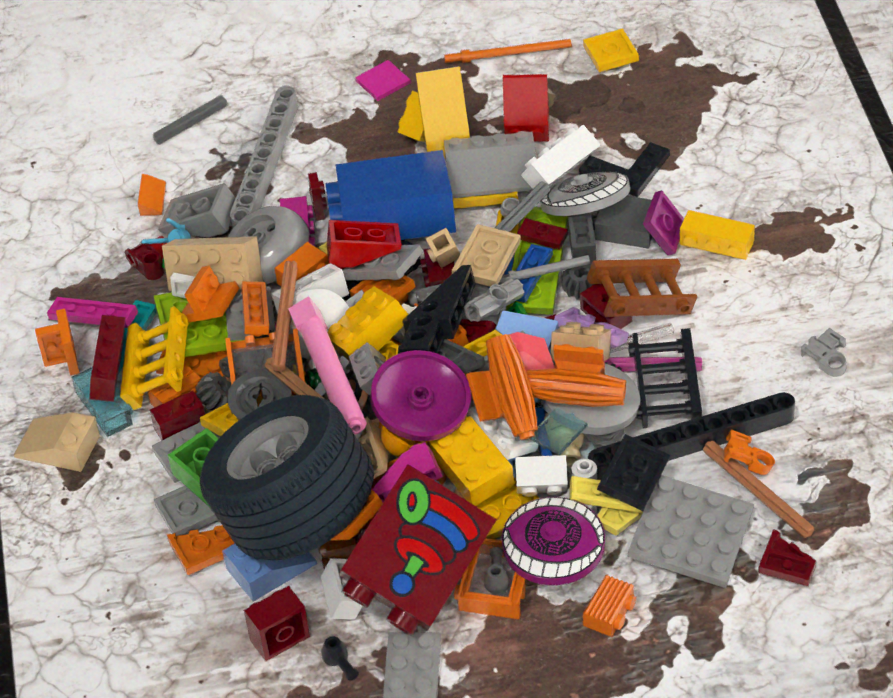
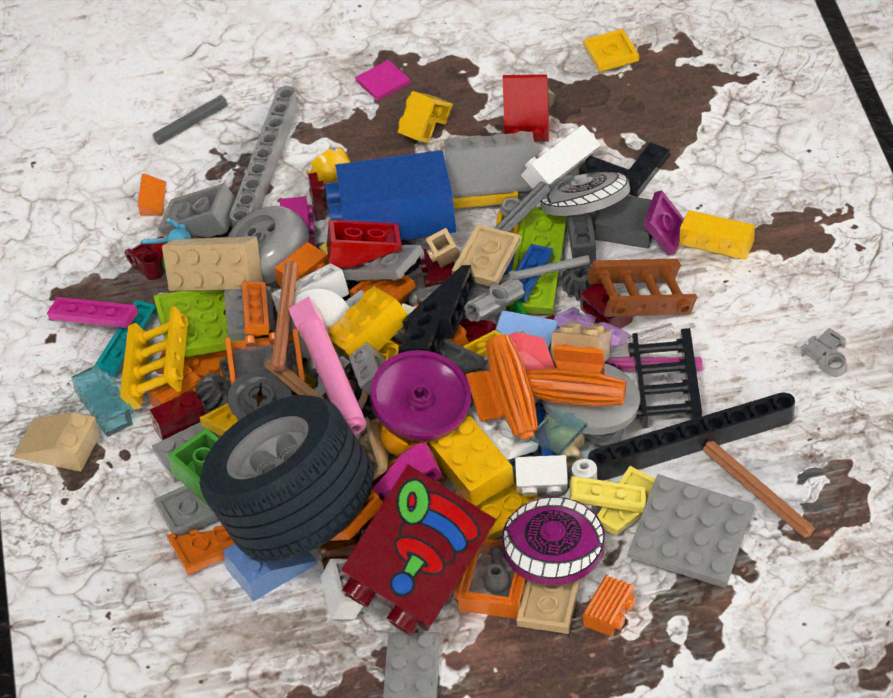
orange bracket [35,308,80,375] -> none
dark red brick [89,315,126,402] -> none
white tile [170,272,195,298] -> none
orange bracket [182,265,240,323] -> none
dark red brick [244,586,310,662] -> none
dark green bush [304,371,321,390] -> none
black bar [321,636,359,681] -> none
yellow tile [415,66,470,158] -> none
orange bar [444,39,572,63] -> none
dark red plate [517,218,568,250] -> none
black plate [597,434,671,511] -> none
orange piece [724,430,775,475] -> none
dark red wing [758,529,816,586] -> none
none -> yellow cylinder [306,147,350,190]
none -> tan plate [517,579,581,634]

